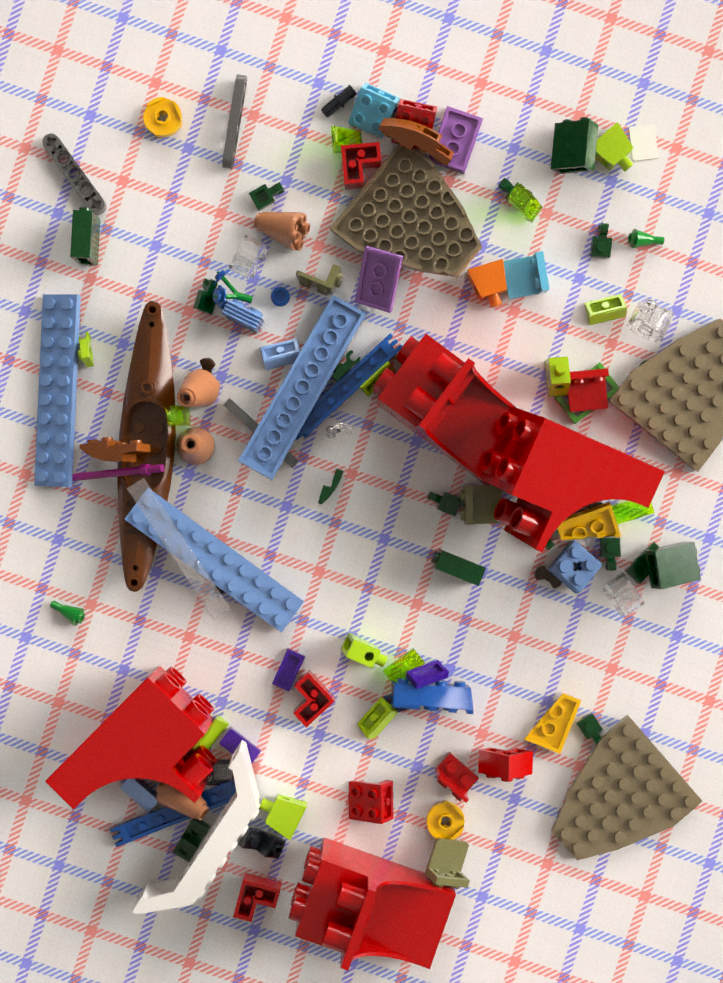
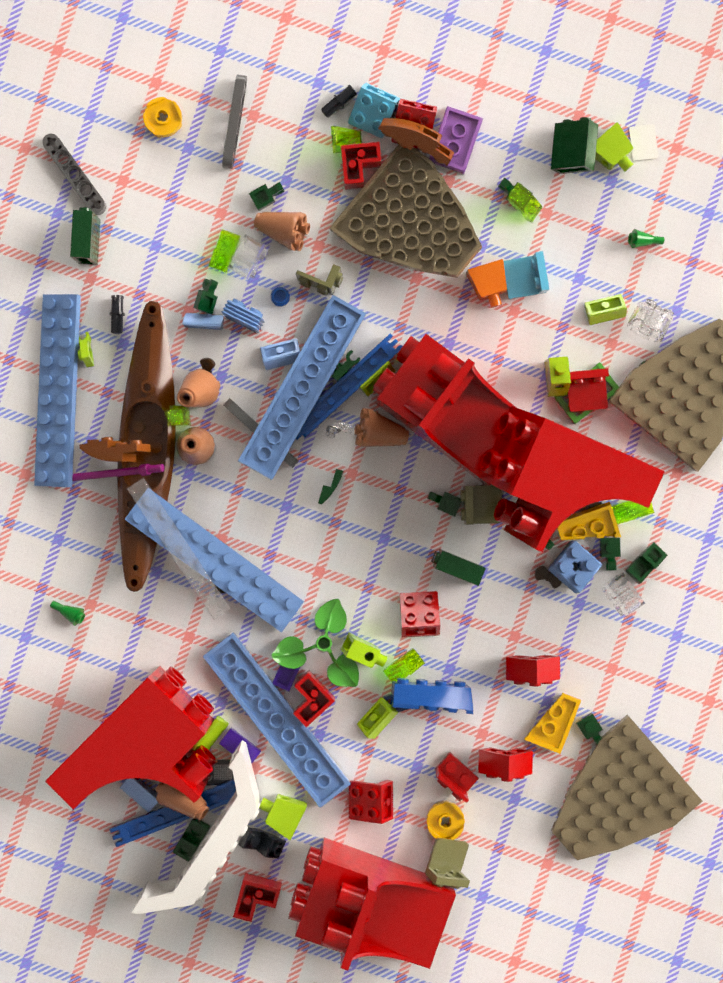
plant [213,269,253,309] -> none
medium lavender tile [355,246,403,313] -> none
dark purple tile [406,660,449,689] -> none
dark green plate [590,223,612,258] -> none
brick [645,542,701,589] -> none
none -> black axle [109,295,125,334]
none -> light blue slope [182,313,224,330]
none -> medium blue plate [203,632,351,808]
none -> clear neon green slope [209,229,241,273]
none -> bright green plant [272,599,359,687]
none -> nougat cone [354,408,409,447]
none -> bracket [400,591,441,637]
none -> red brick [506,655,560,687]

